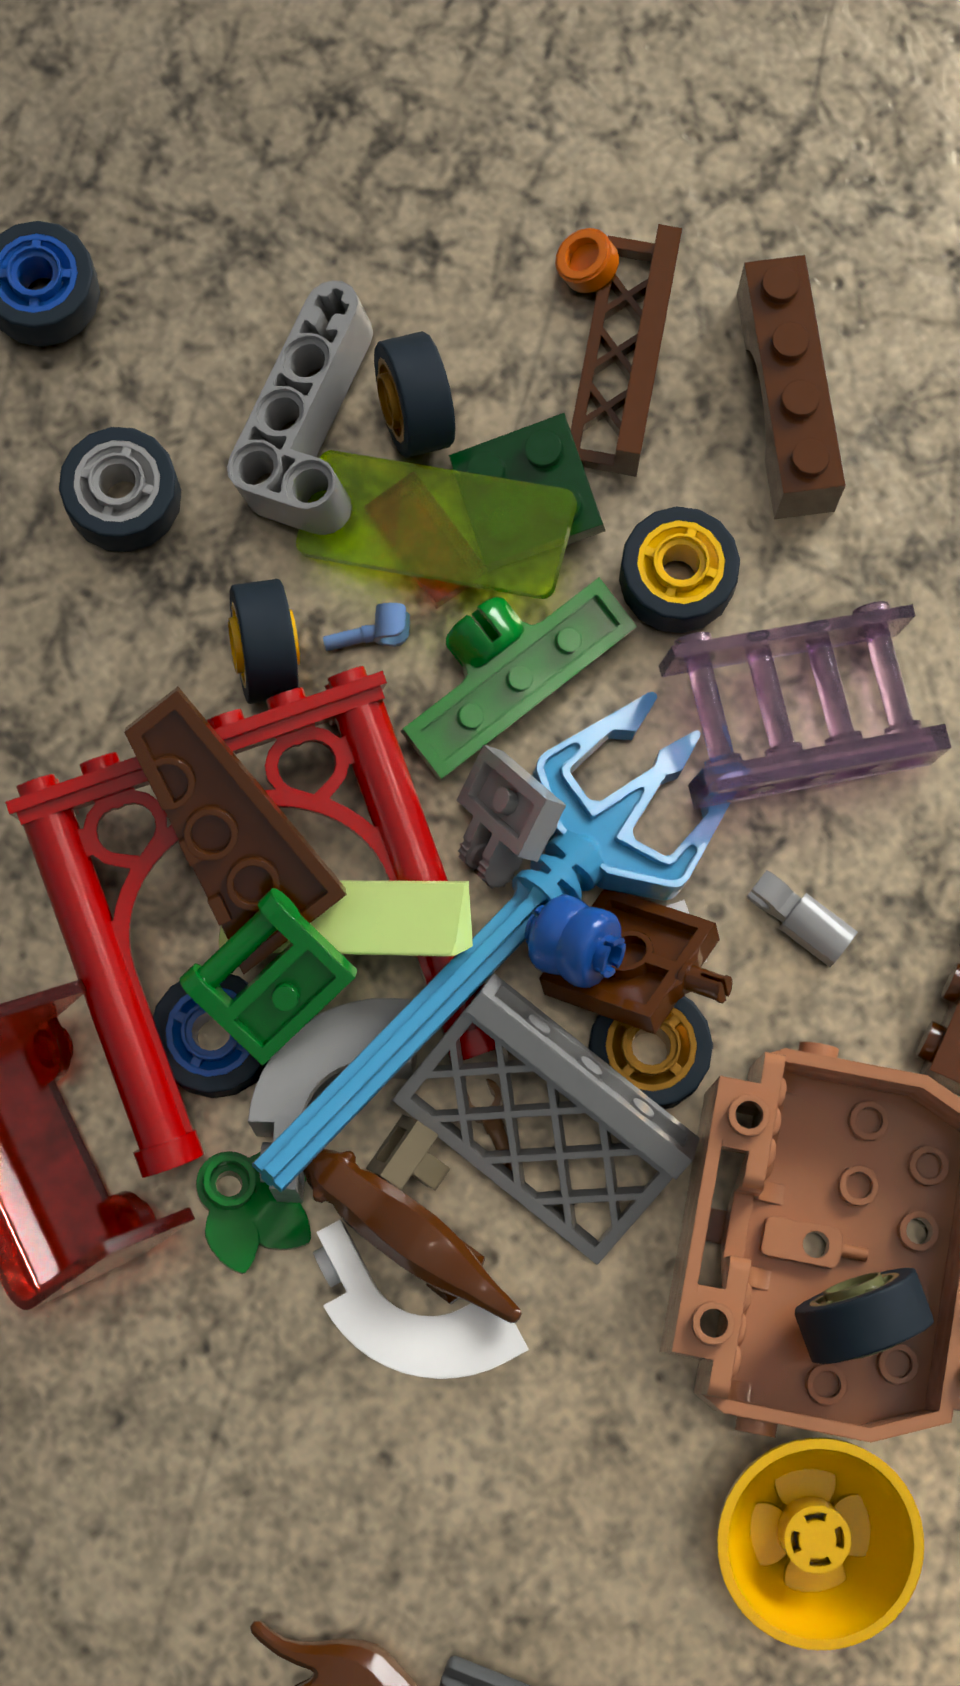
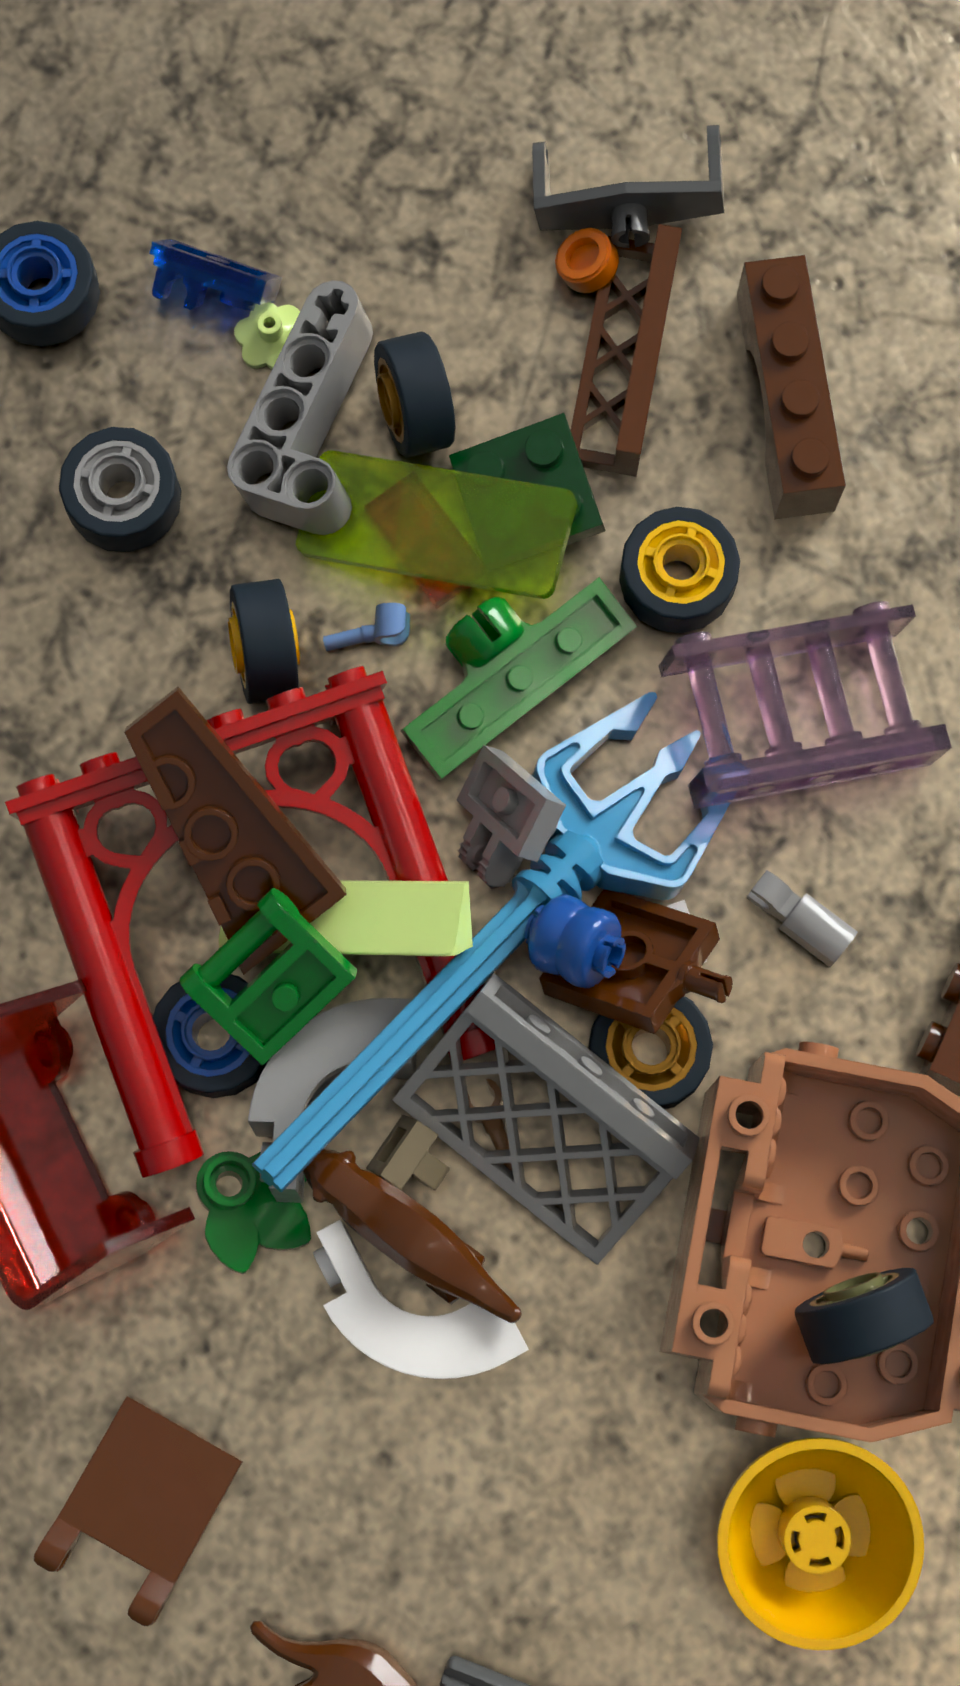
none -> reddish brown flag [34,1396,243,1626]
none -> clear blue plate [149,239,282,311]
none -> yellowish green plant [234,301,300,370]
none -> dark grey piece [532,125,725,248]

